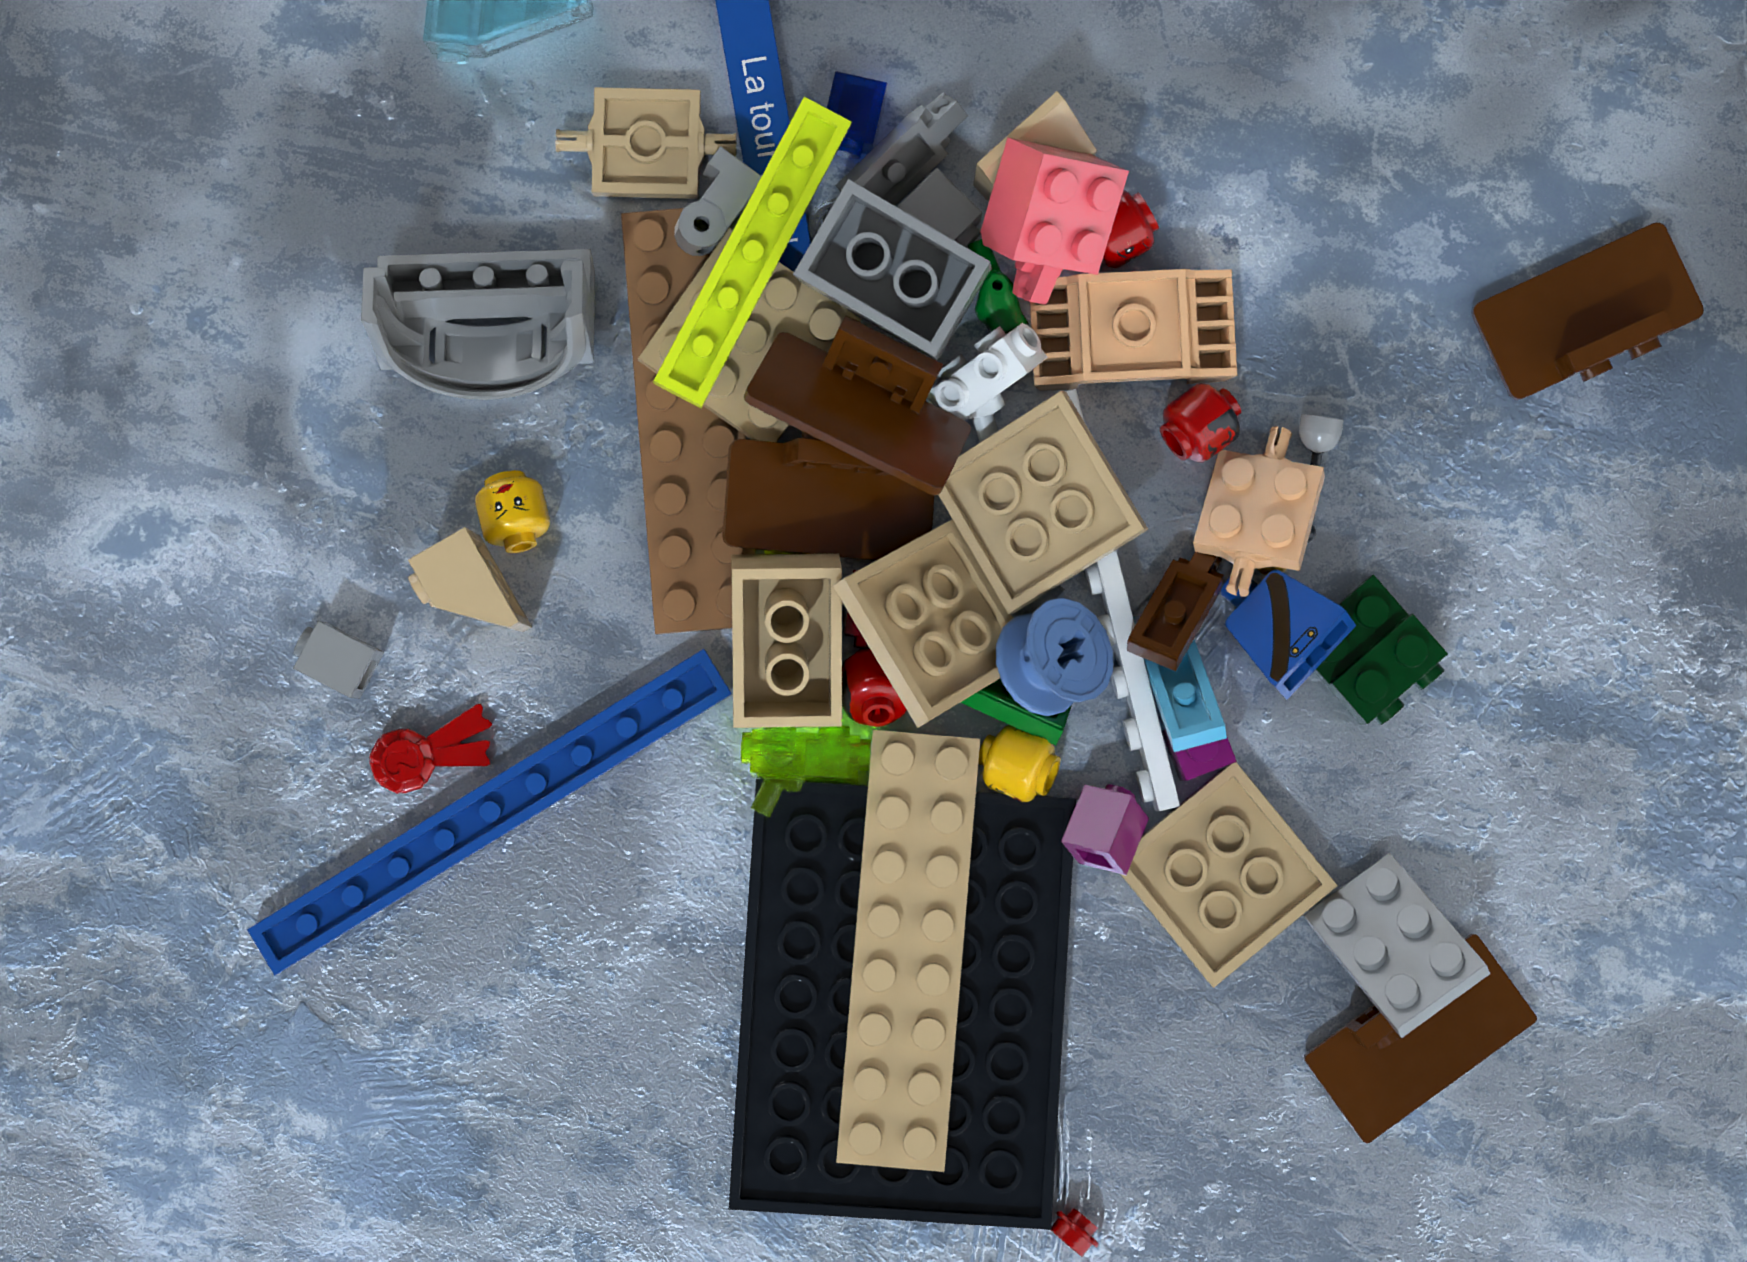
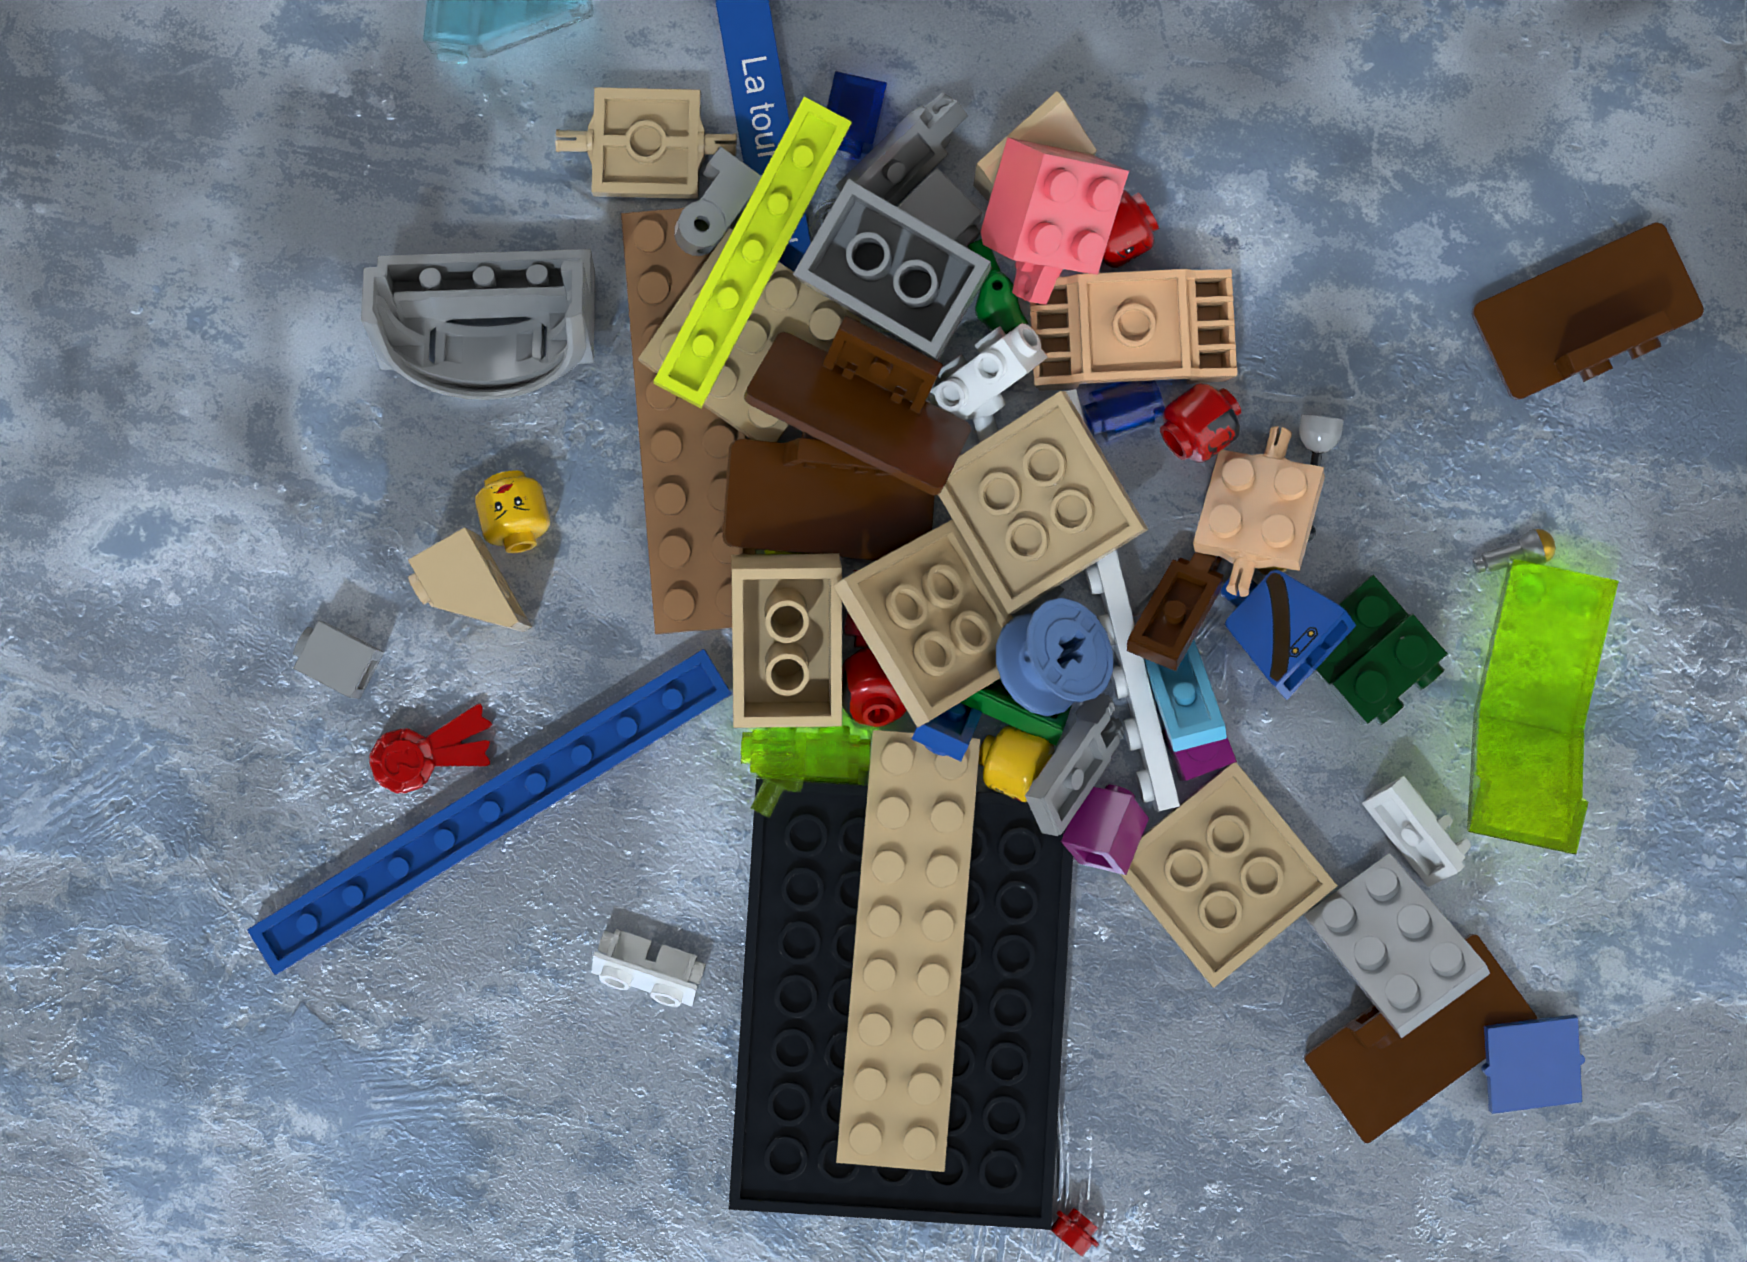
none -> white hinge [592,929,706,1007]
none -> blue plate [912,703,982,762]
none -> light grey hinge [1025,693,1125,836]
none -> clear blue brick [1083,380,1165,442]
none -> white plate [1362,776,1471,887]
none -> clear neon green windscreen [1467,557,1619,855]
none -> flat silver piece [1473,529,1556,573]
none -> blue piece [1481,1014,1585,1114]

